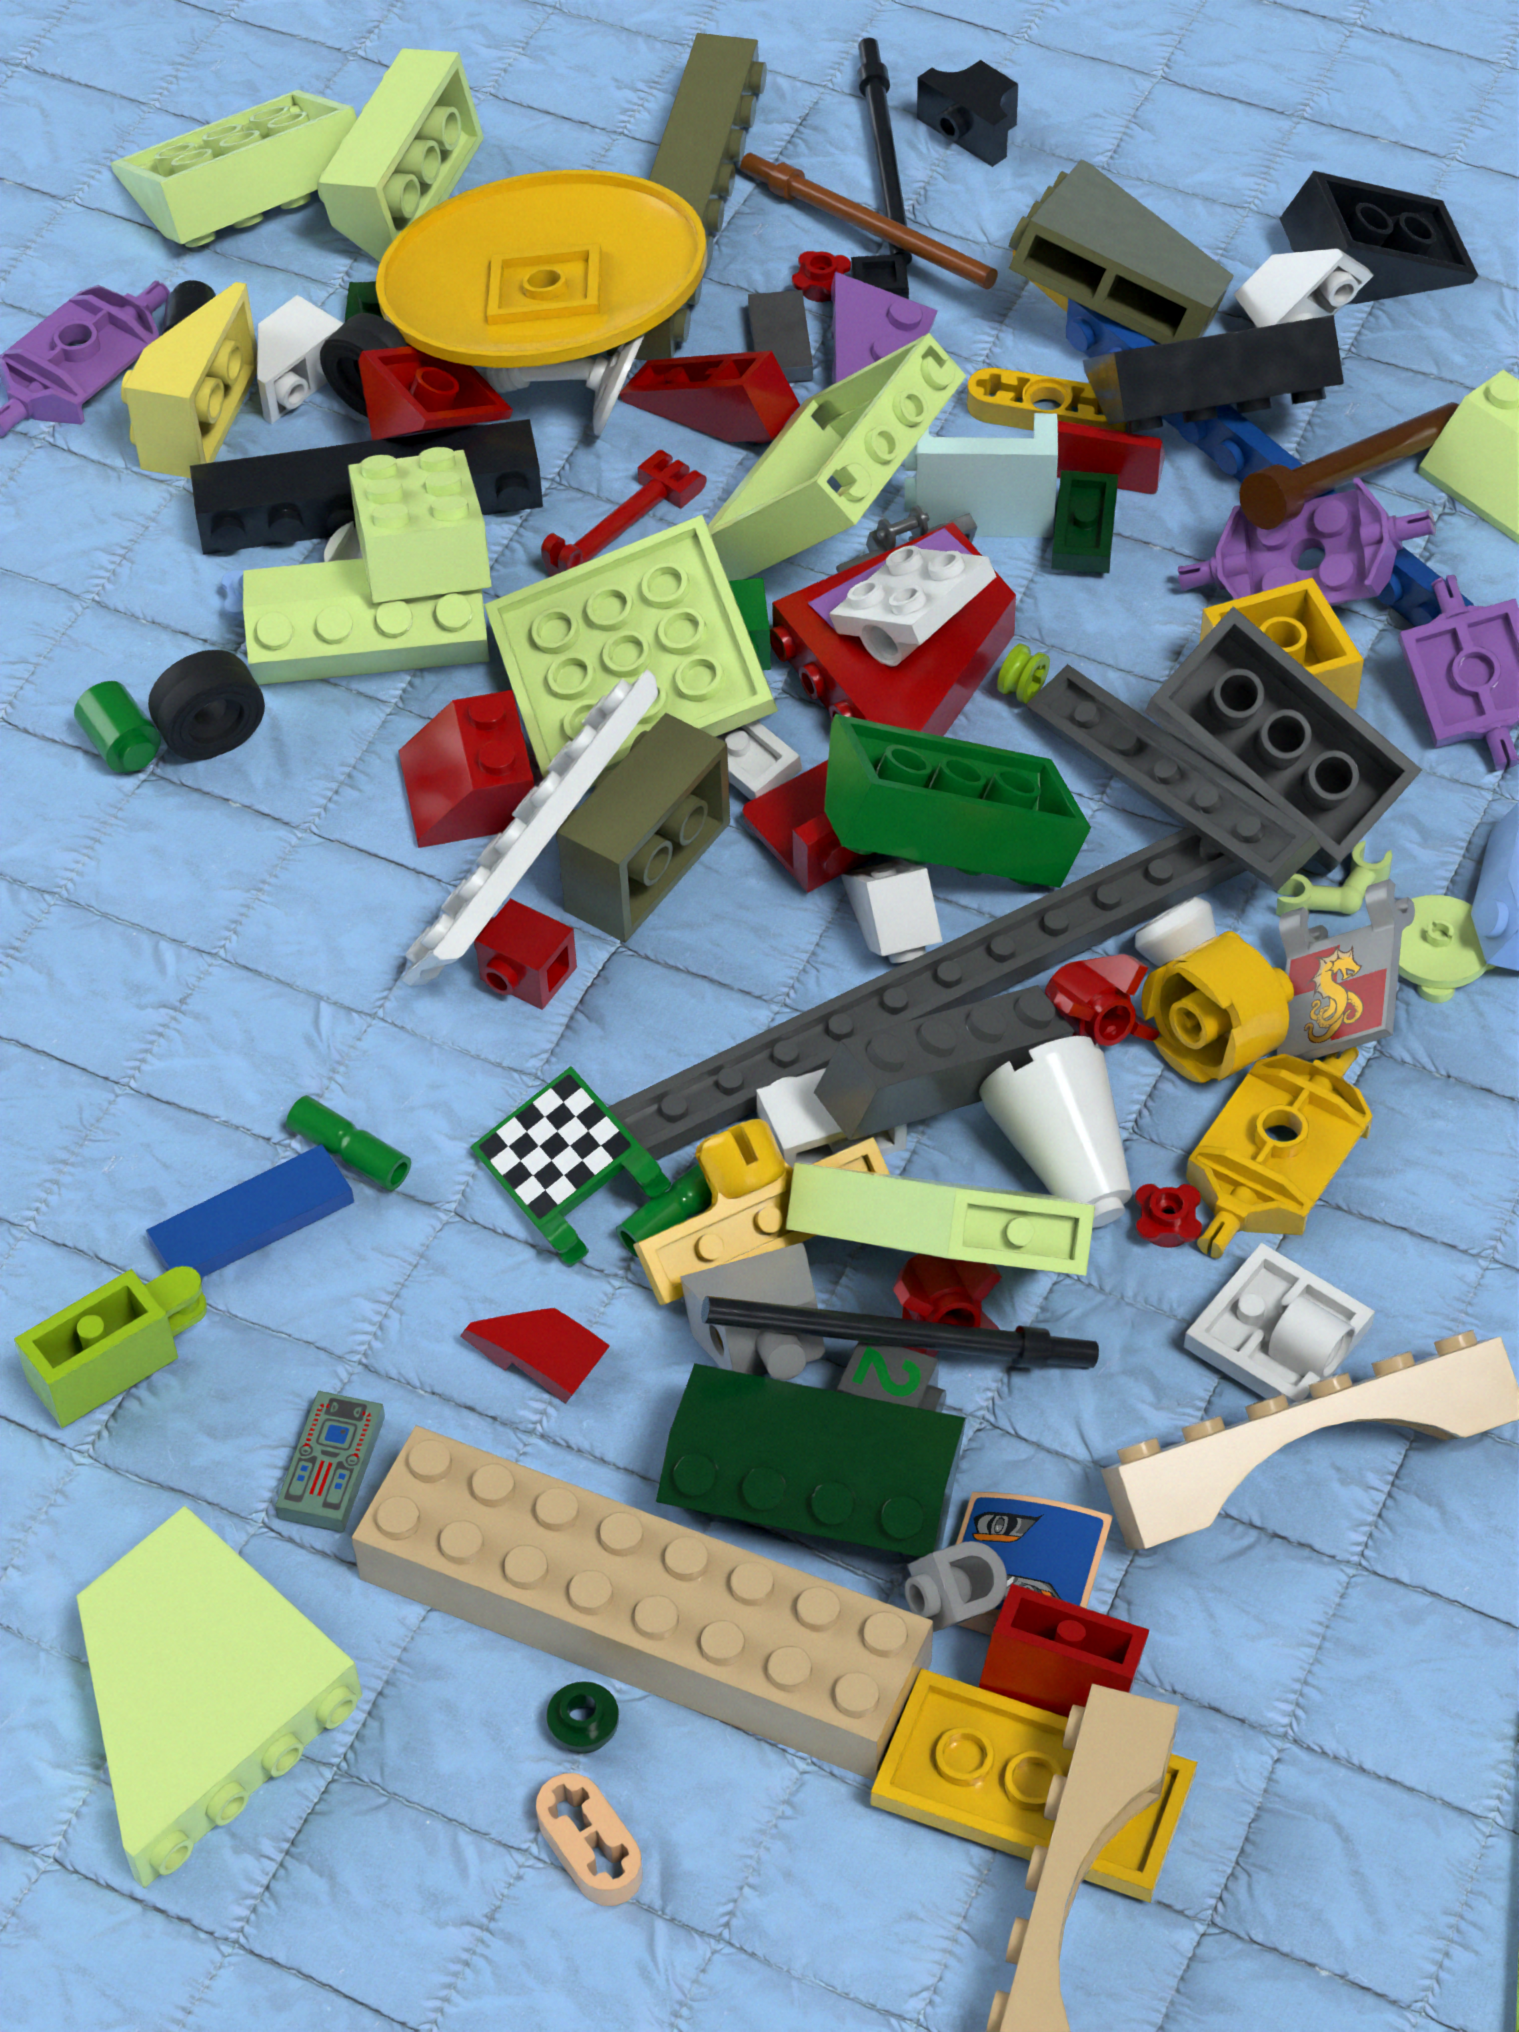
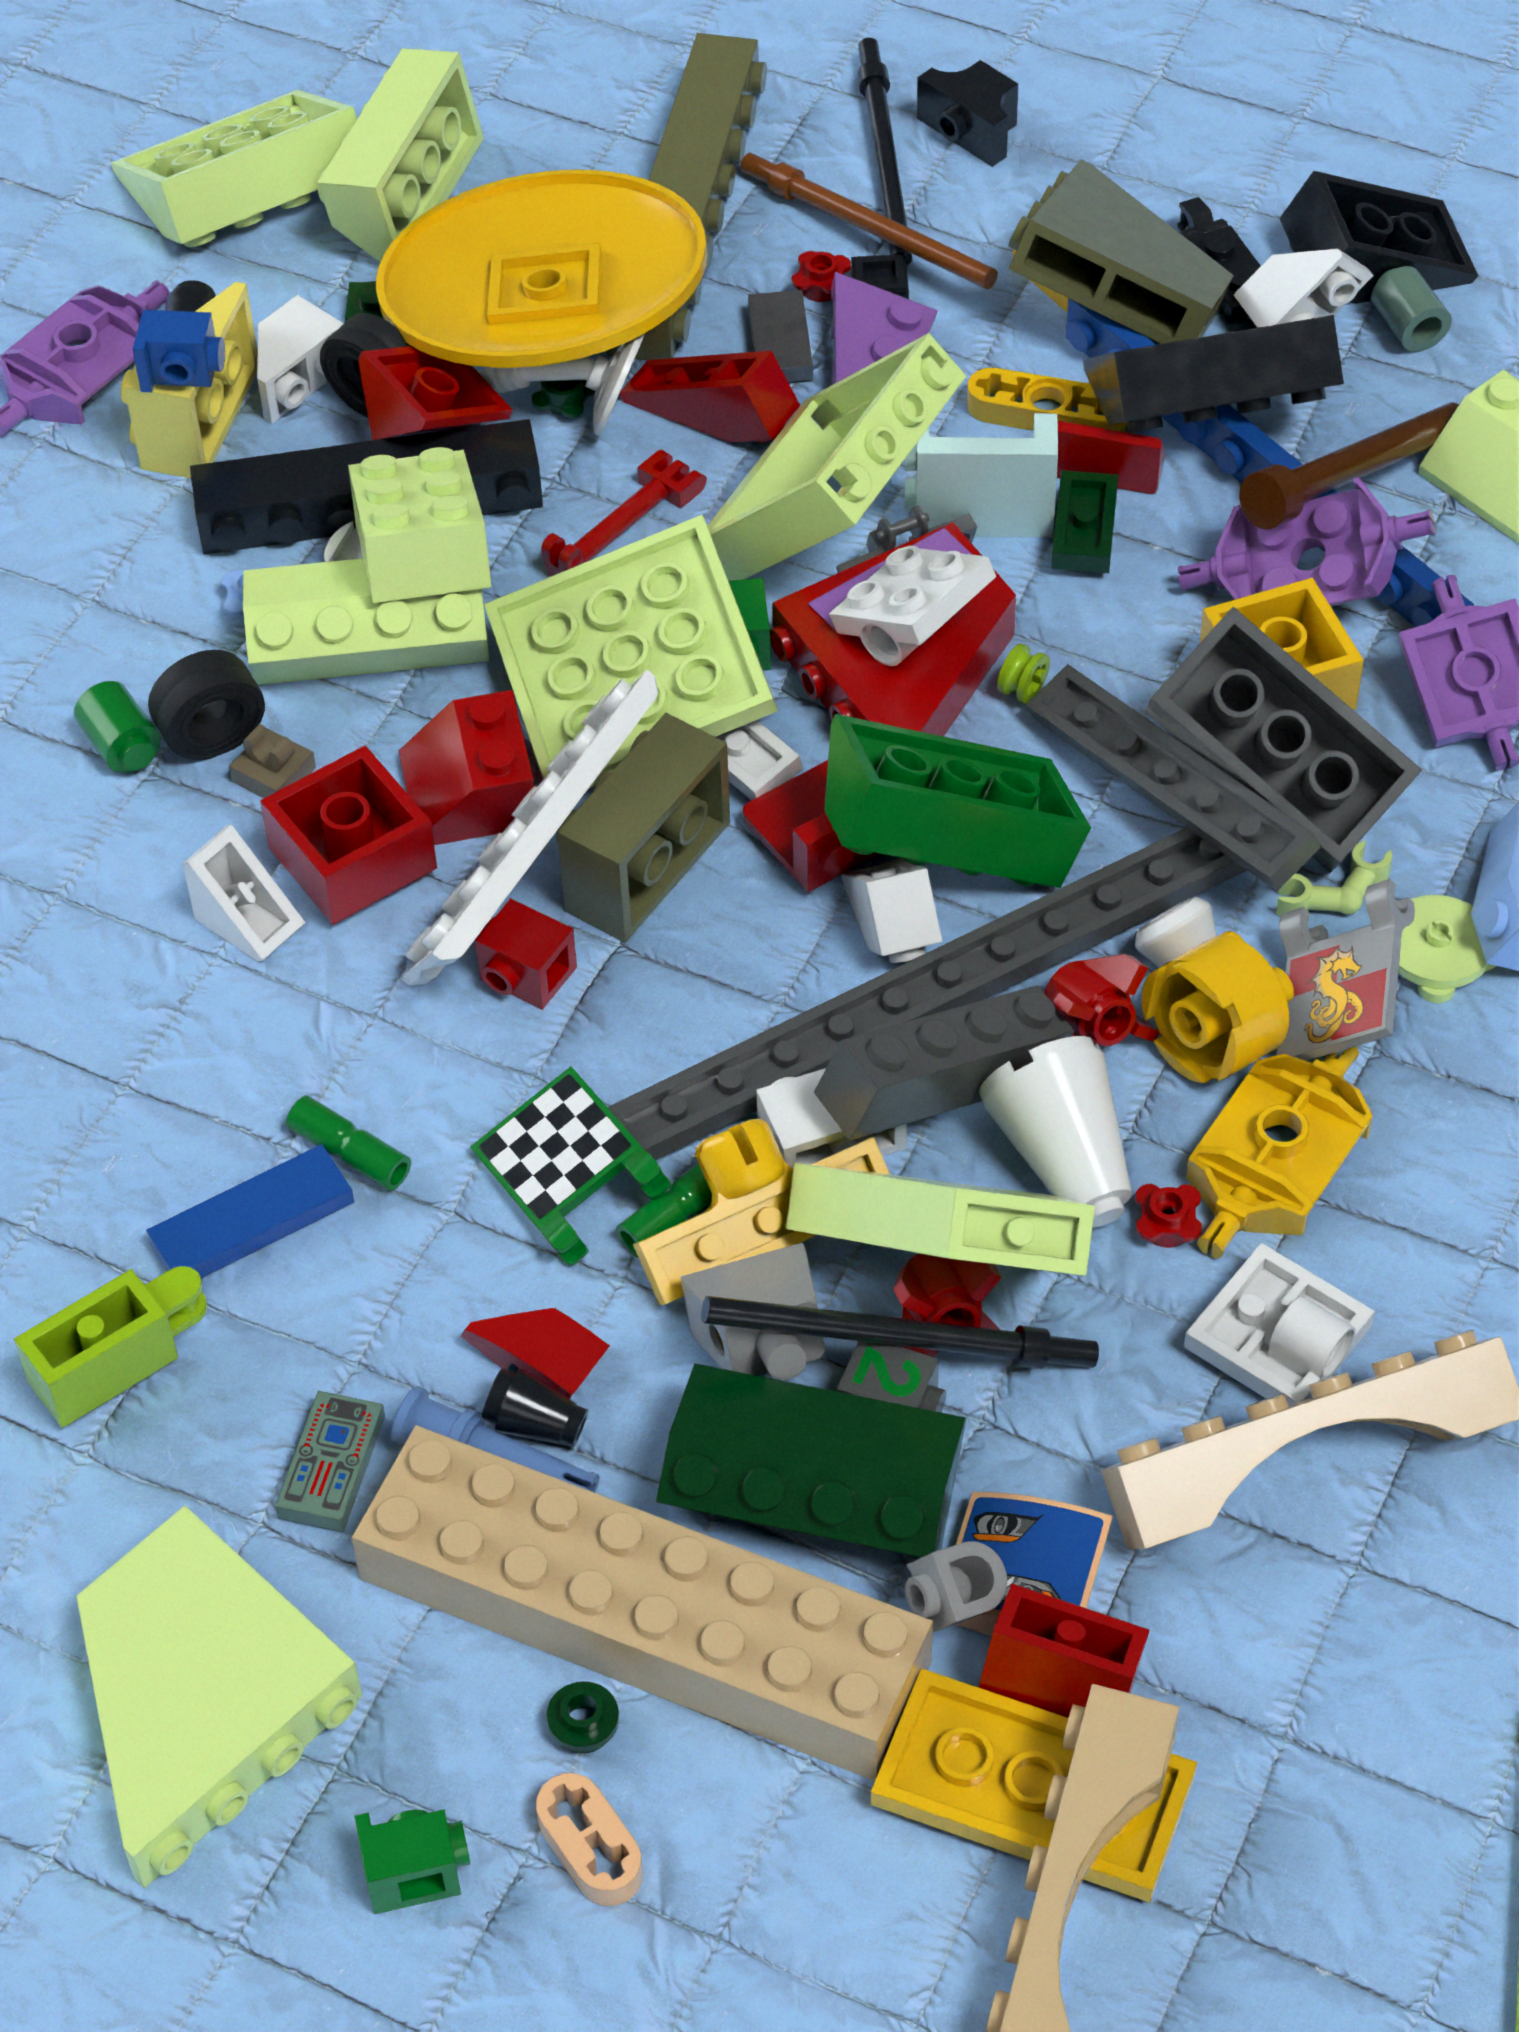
none -> blue brick [132,309,225,393]
none -> white slope [182,824,306,962]
none -> dark tan tile [229,724,316,798]
none -> red brick [260,745,437,925]
none -> green brick [354,1809,471,1915]
none -> medium blue pin [390,1386,600,1493]
none -> black cone [482,1368,589,1448]
none -> dark green plate [532,380,595,418]
none -> black hinge [1177,197,1261,323]
none -> sand green brick [1371,266,1452,352]

